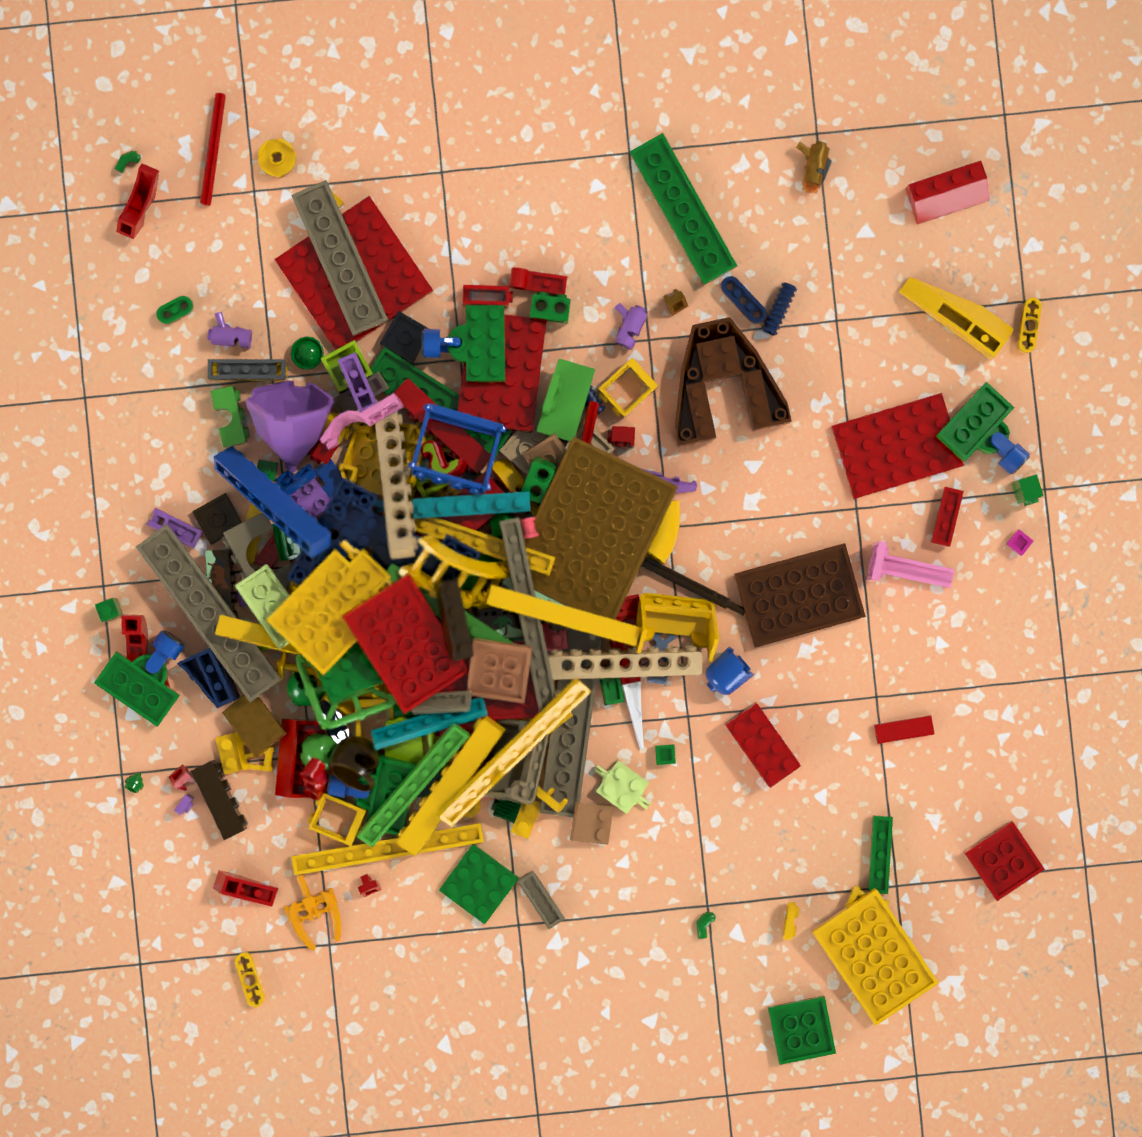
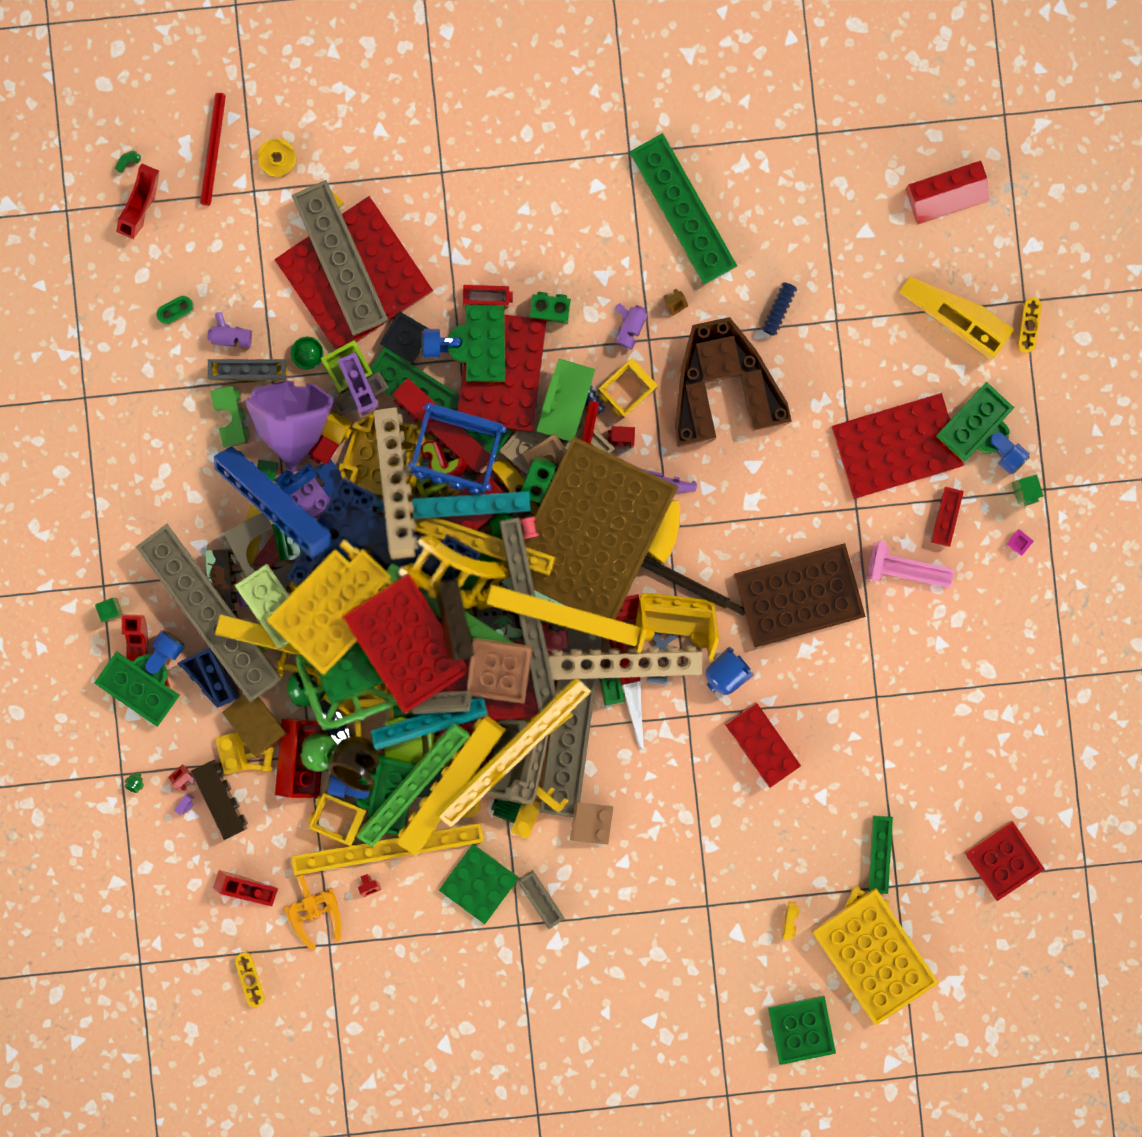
medium lavender plate [147,508,203,549] -> none
dark brown tile [192,493,243,545] -> none
red piece [300,757,328,801] -> none
bright pink piece [320,393,404,450] -> none
red plate [509,267,568,295] -> none
yellowish green plate [593,760,651,814] -> none
green plate [655,744,676,765] -> none
green arm [696,912,716,939] -> none
dark blue plate [721,276,767,324] -> none
pearl gold piece [796,141,832,193] -> none
red tile [874,715,935,744] -> none

